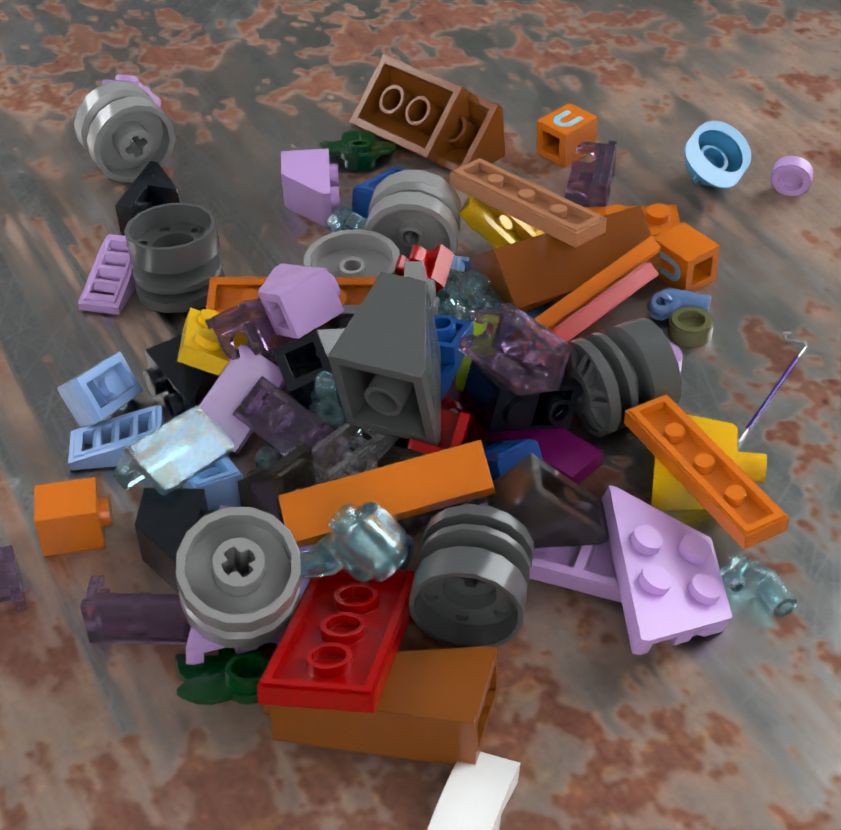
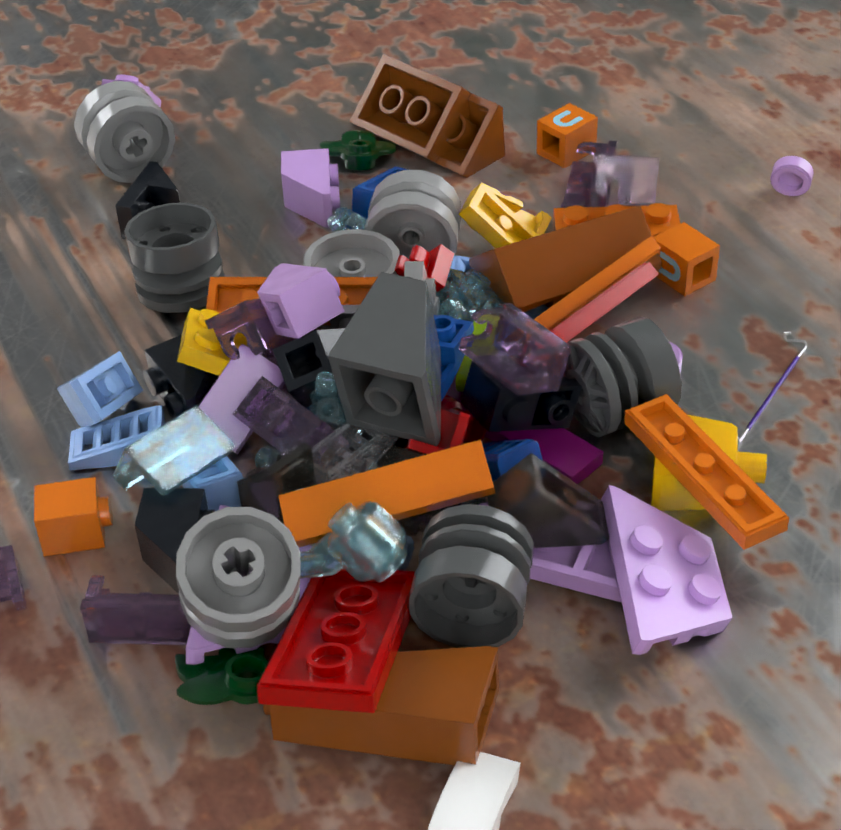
lavender slope [78,234,136,315] -> none
nougat tile [450,158,607,248] -> none
medium blue arm [647,288,711,321] -> none
olive tile [668,306,714,347] -> none
piece [683,120,751,189] -> none
clear light blue arm [720,555,797,617] -> none
none -> hinge [593,154,659,204]

